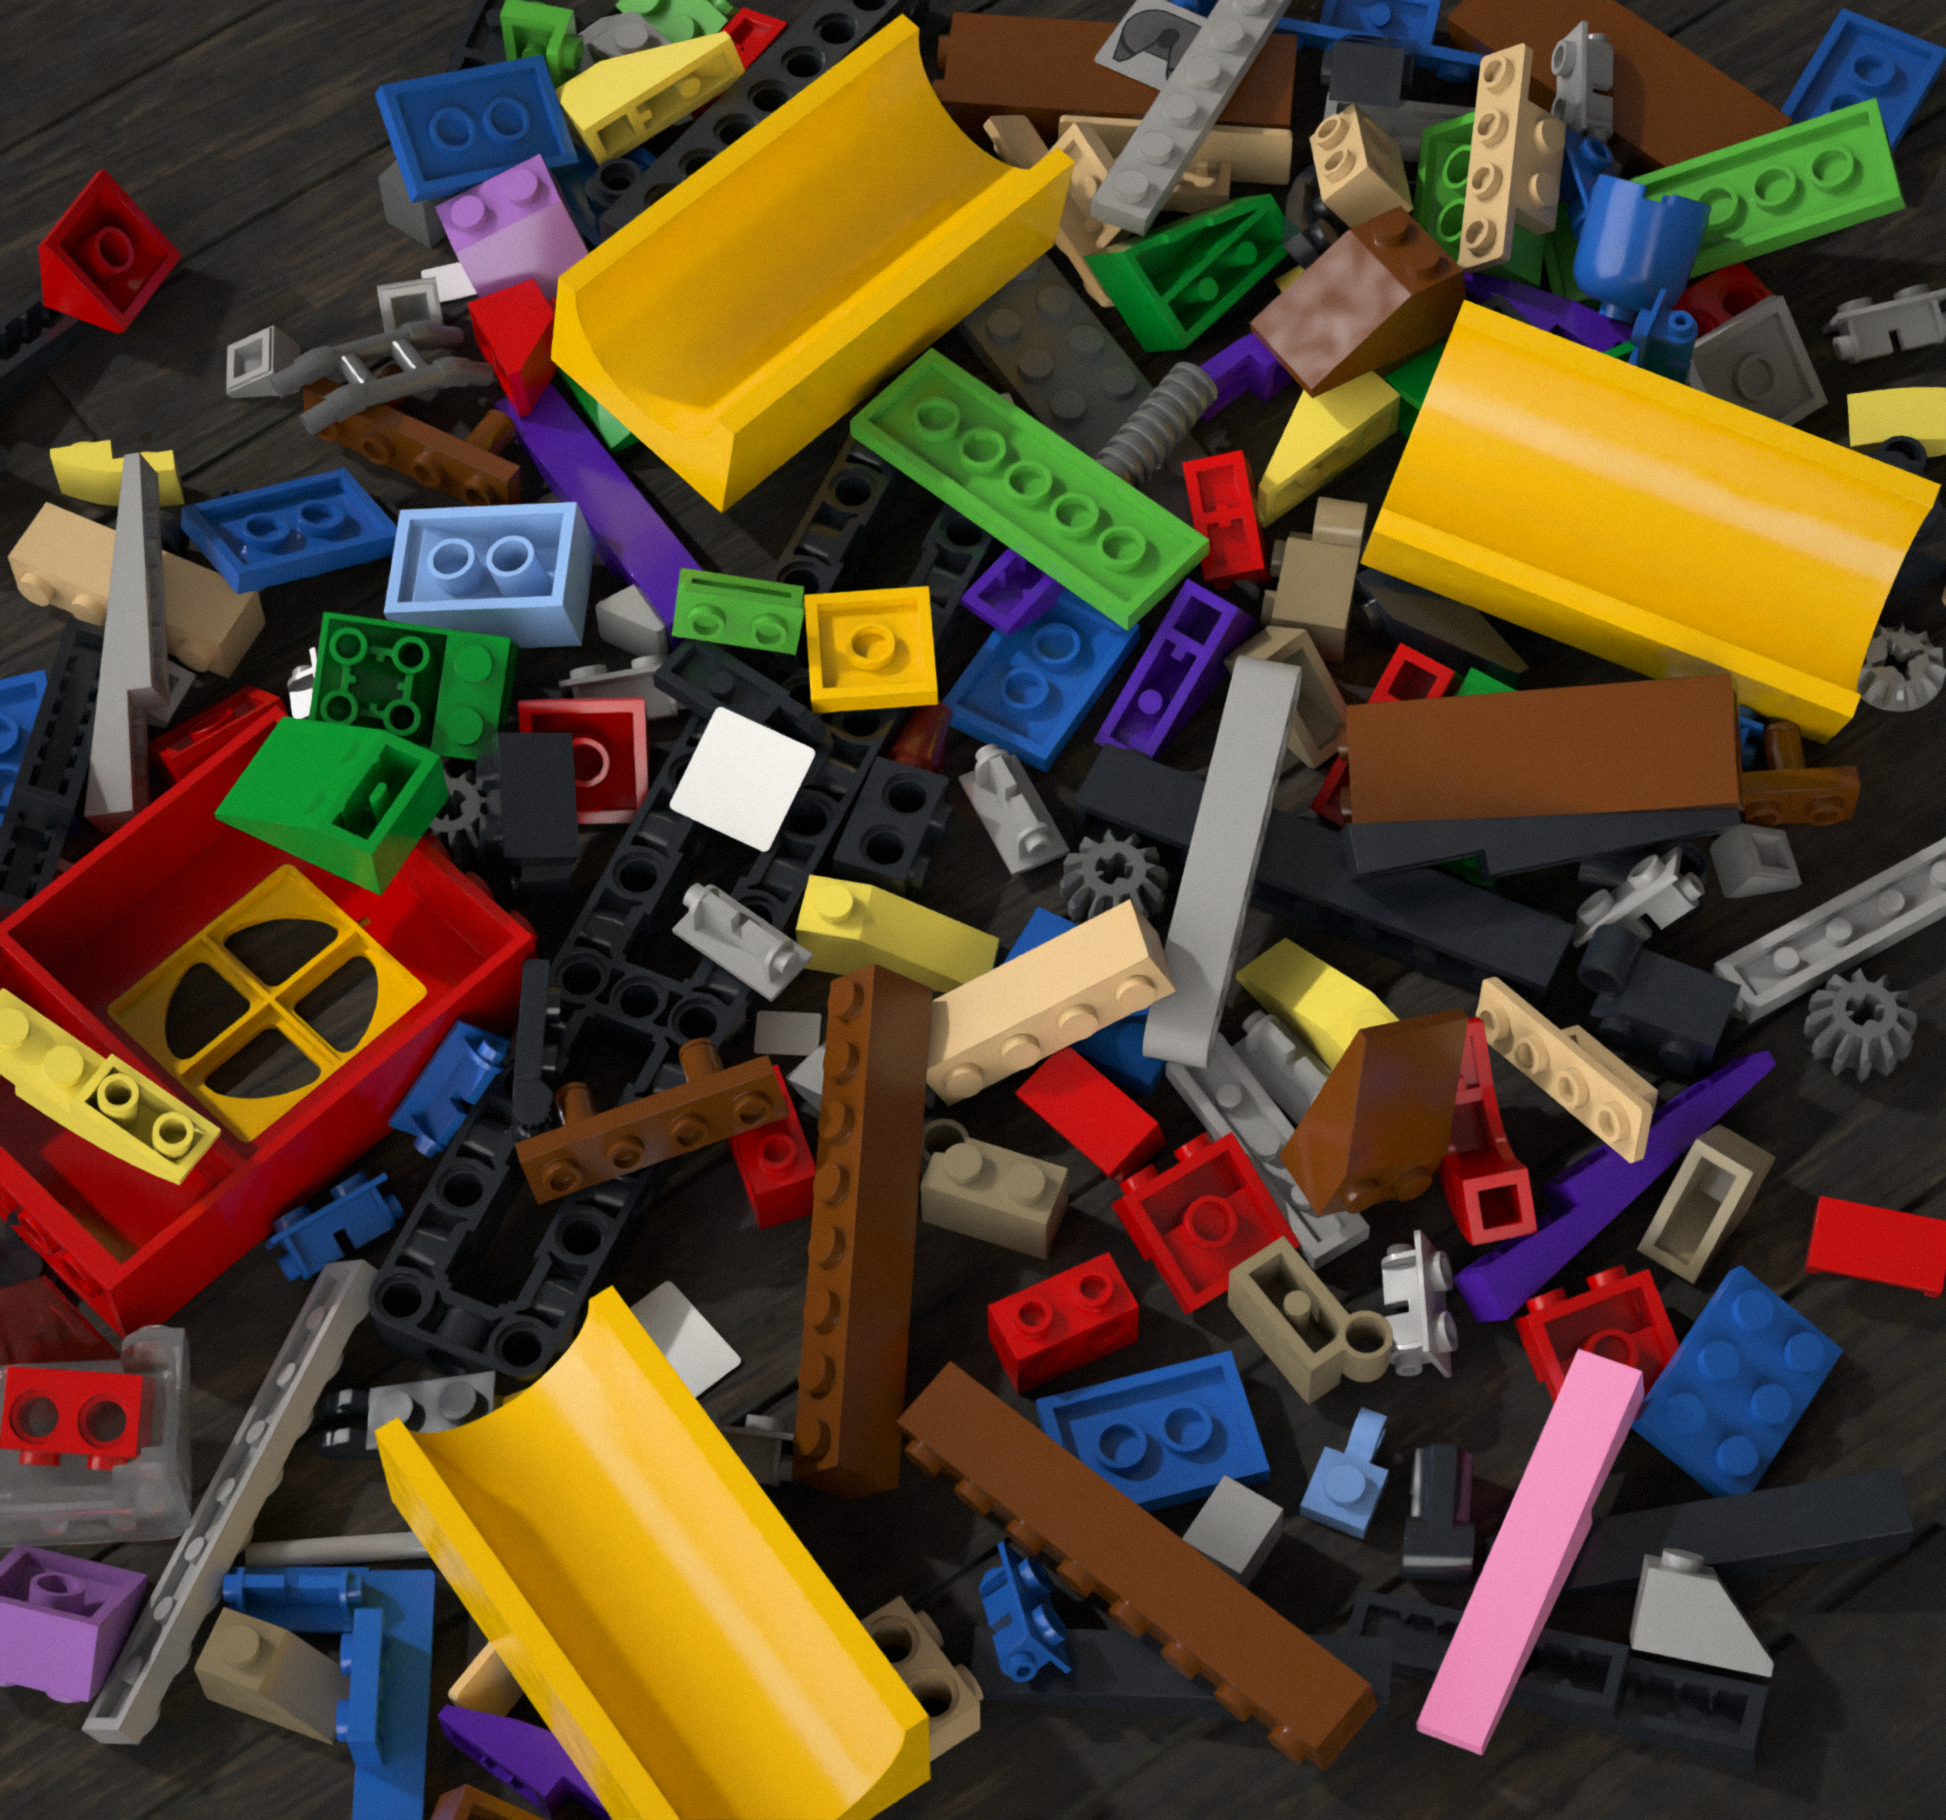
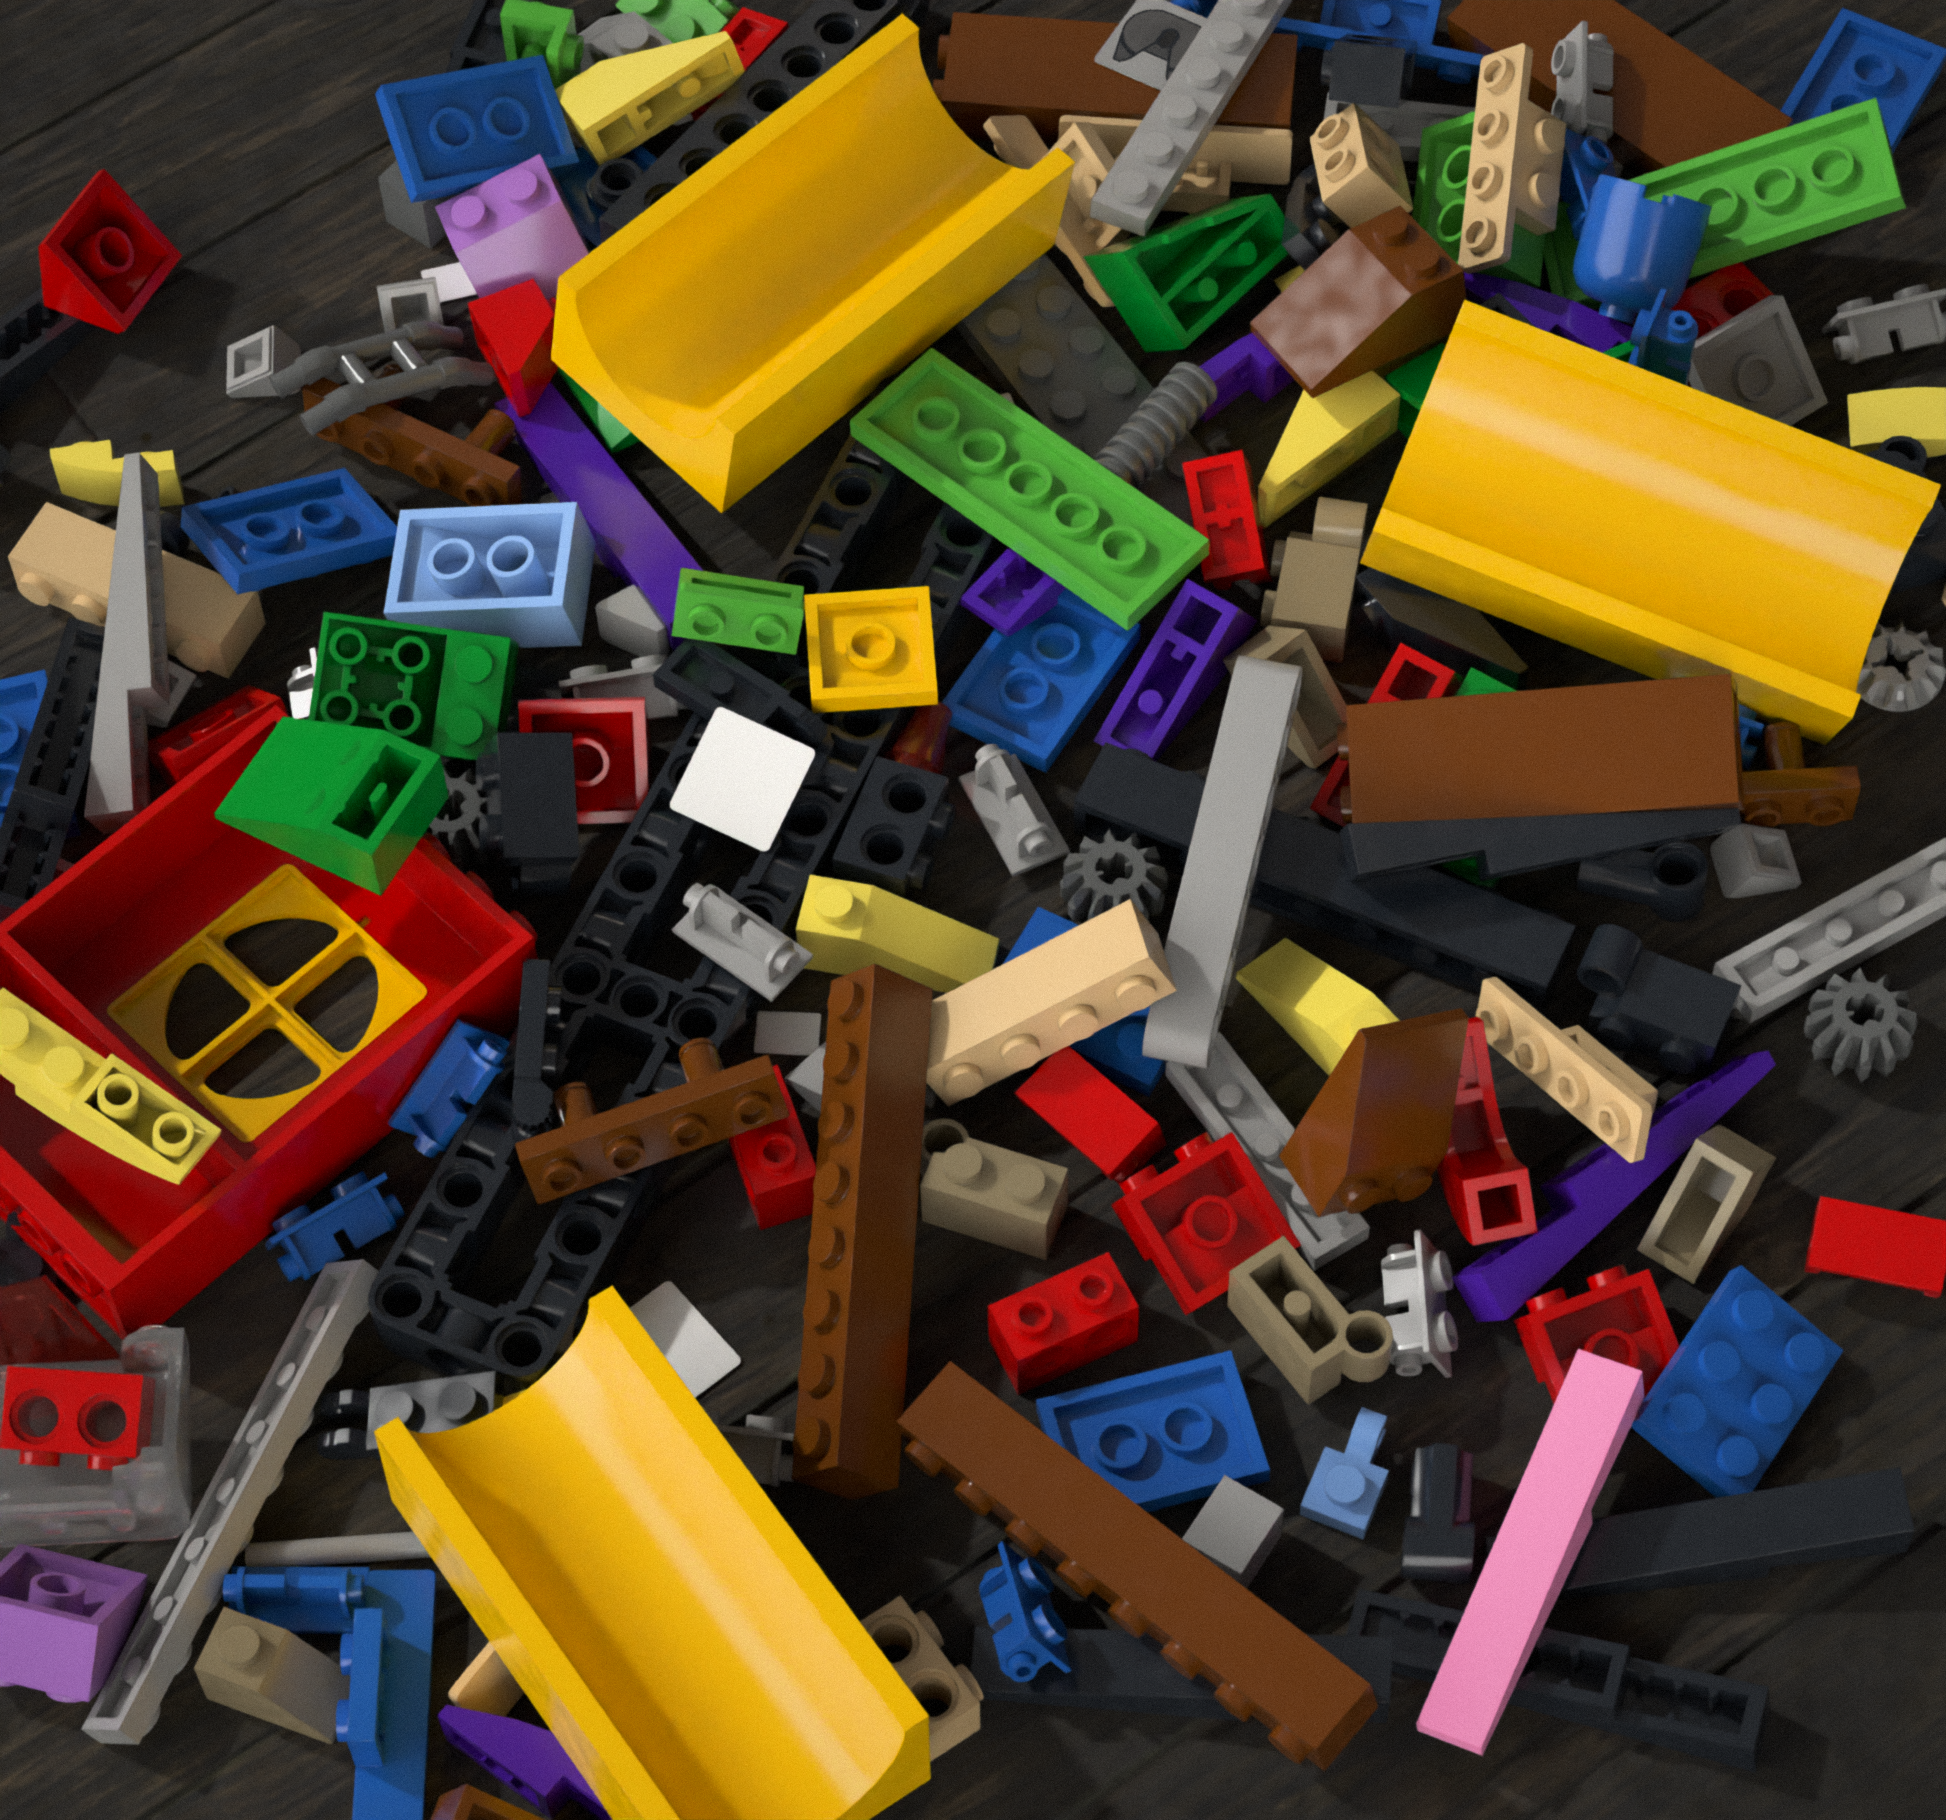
light grey hinge [1232,1010,1332,1126] -> none
light grey hinge [1573,846,1705,948] -> none
light grey slope [1629,1548,1774,1677] -> none

